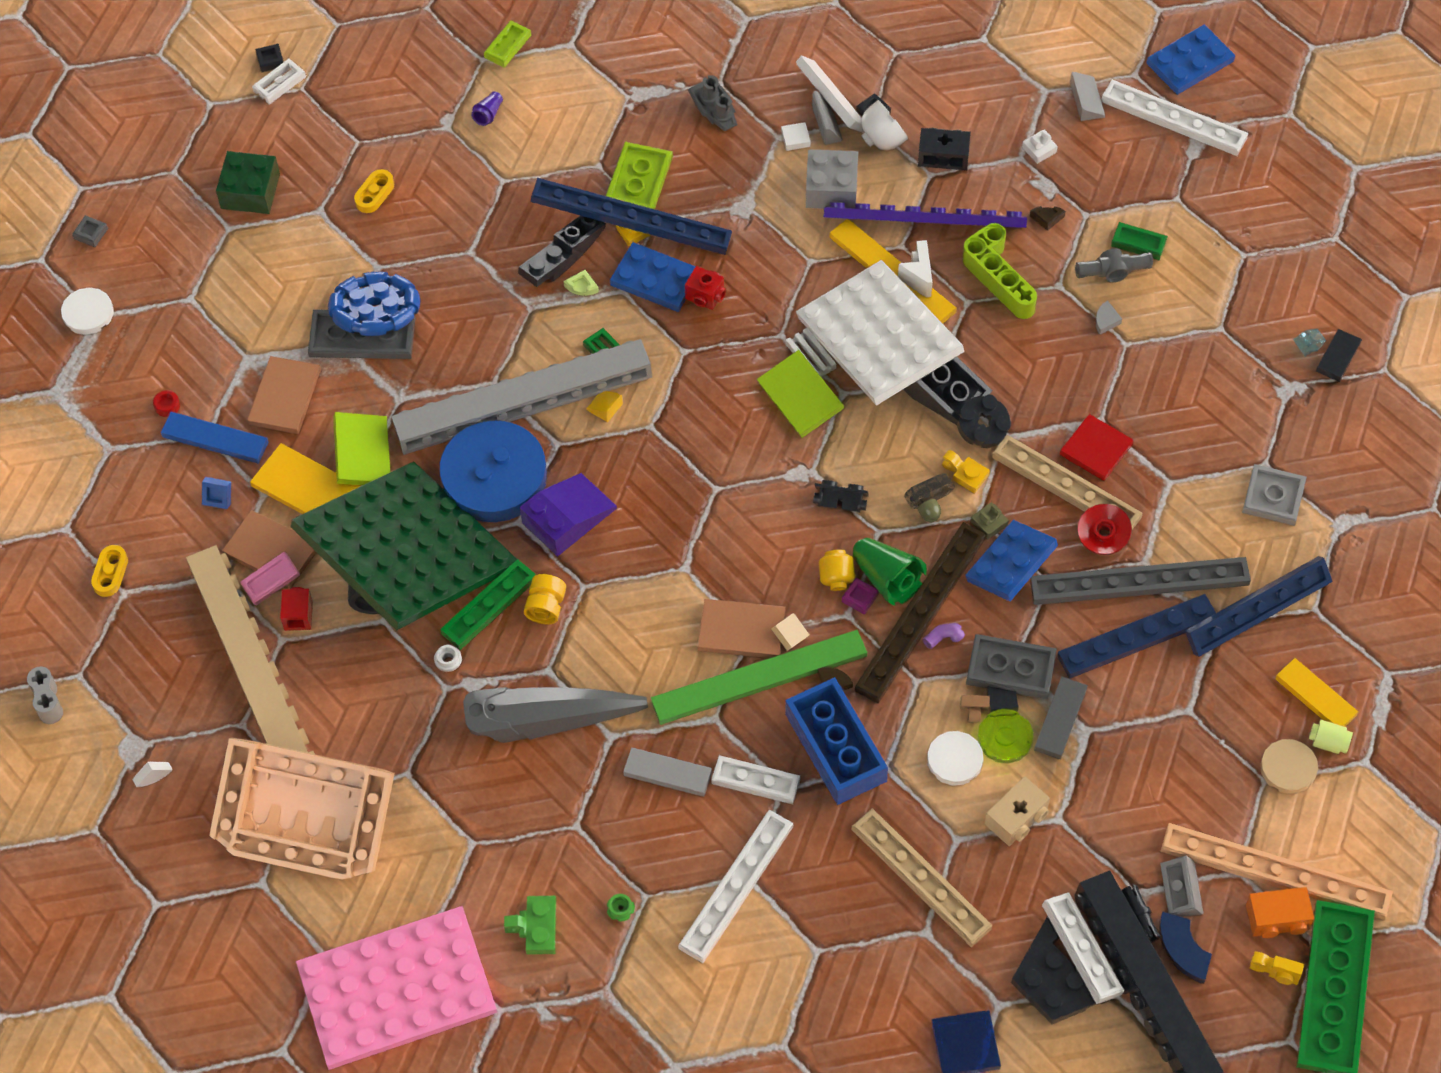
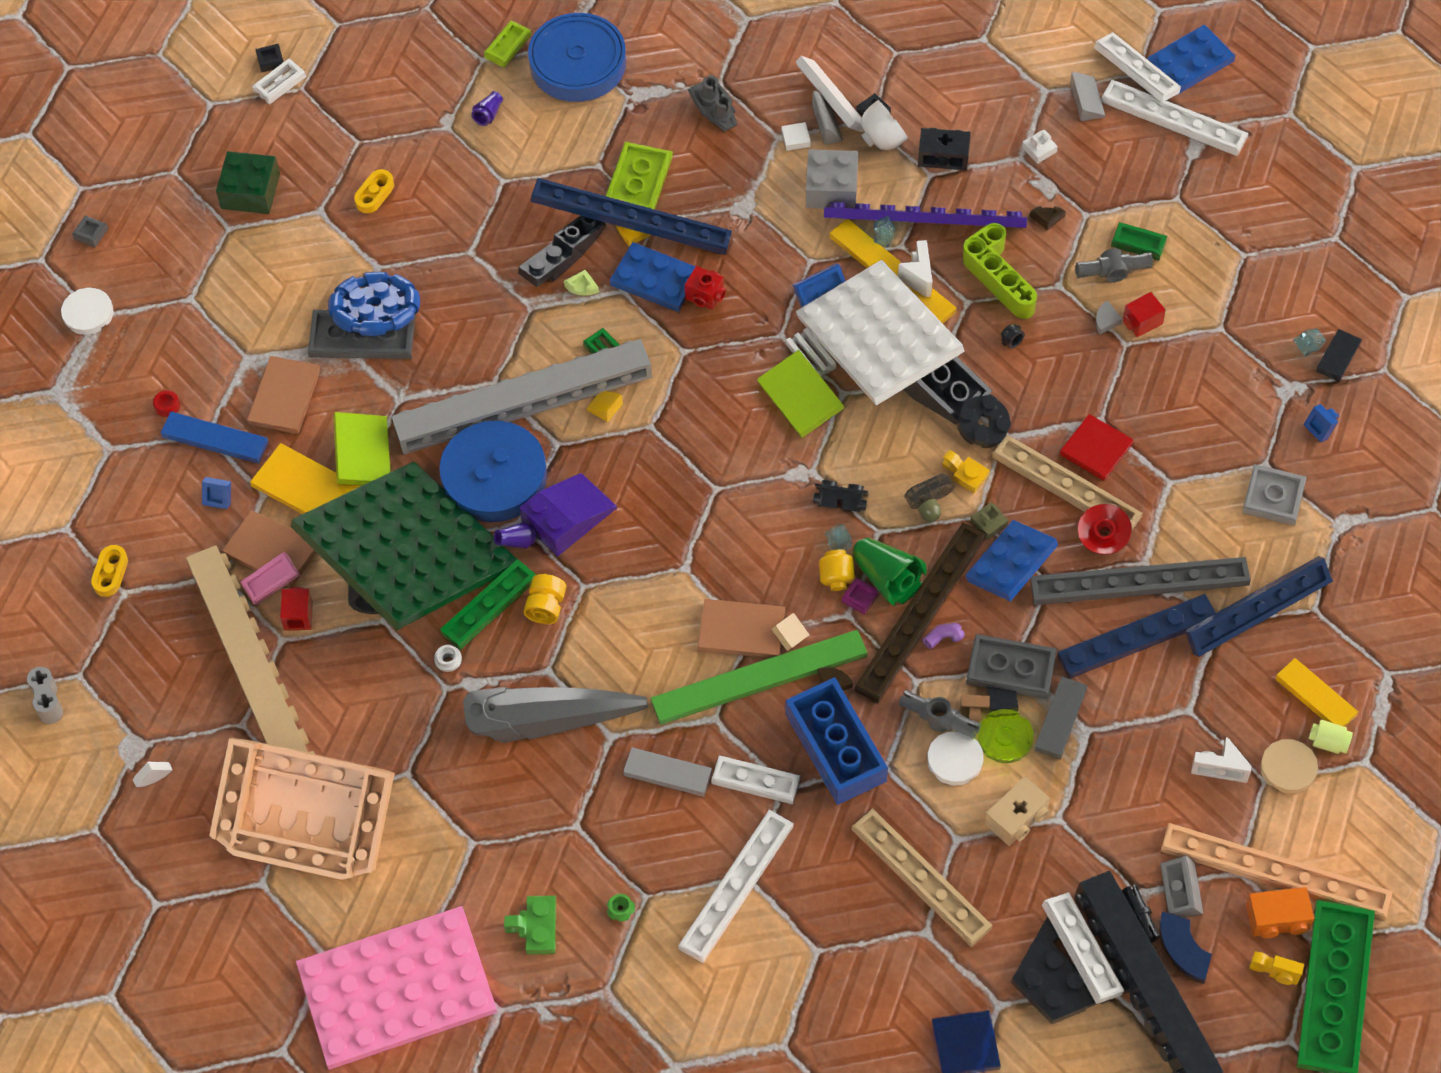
none -> dark purple cone [494,522,536,549]
none -> blue brick [528,13,627,102]
none -> blue plate [792,263,846,308]
none -> clear light blue piece [824,524,852,551]
none -> clear light blue piece [873,216,895,248]
none -> dark grey pin [899,690,981,739]
none -> black plate [1001,324,1025,348]
none -> white tile [1094,32,1181,103]
none -> red brick [1123,292,1166,338]
none -> white slope [1191,737,1252,783]
none -> blue tile [1303,404,1339,442]

